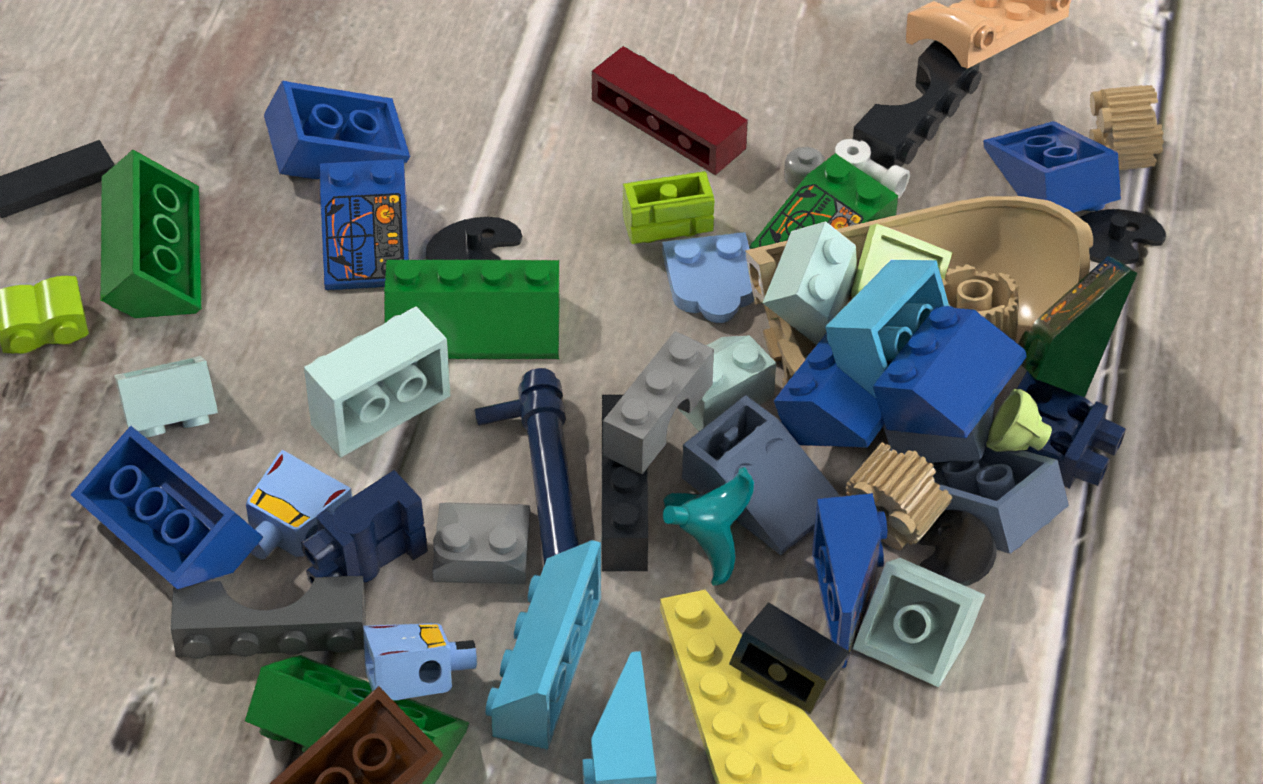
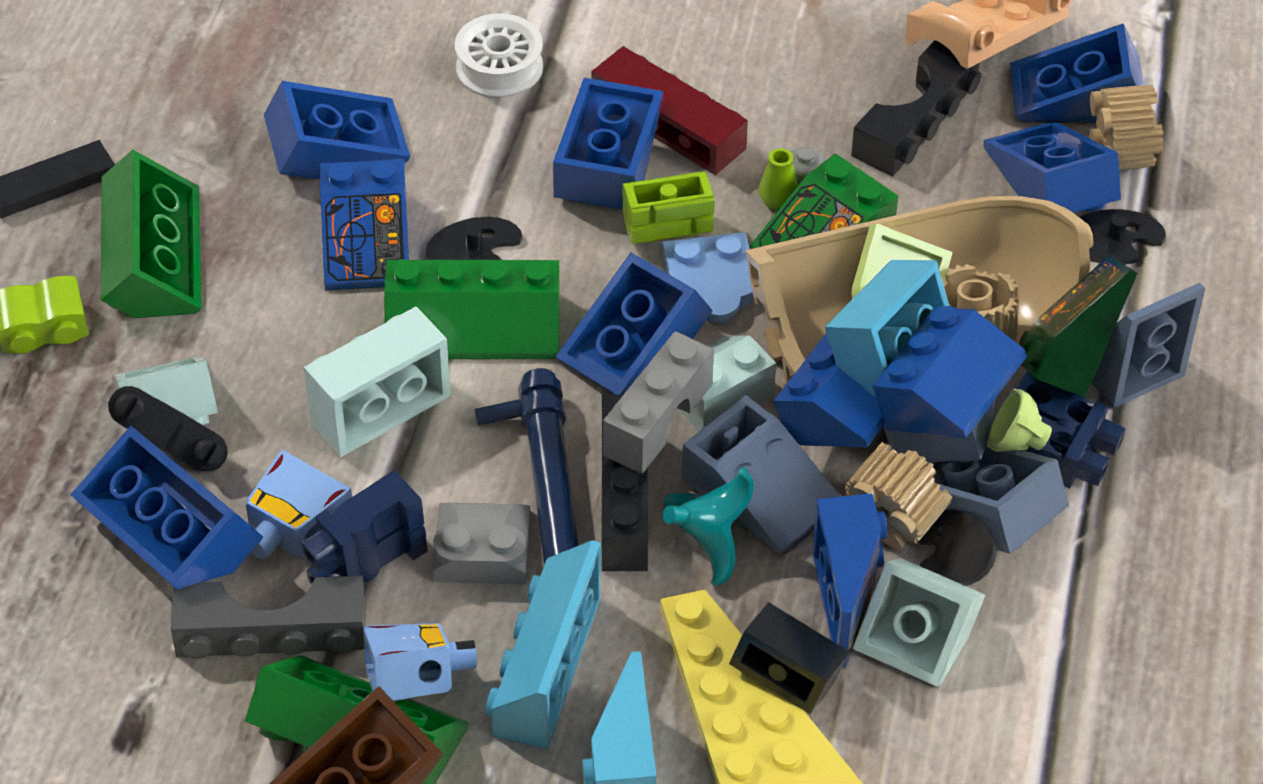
light aqua slope [763,221,857,345] -> none
white leg [835,139,910,199] -> none
none -> black piece [108,386,228,471]
none -> white wheel [455,14,543,97]
none -> blue slope [553,78,663,210]
none -> blue slope [556,252,713,394]
none -> lime cone [758,148,798,210]
none -> blue slope [1010,23,1144,122]
none -> sand blue slope [1091,283,1205,408]

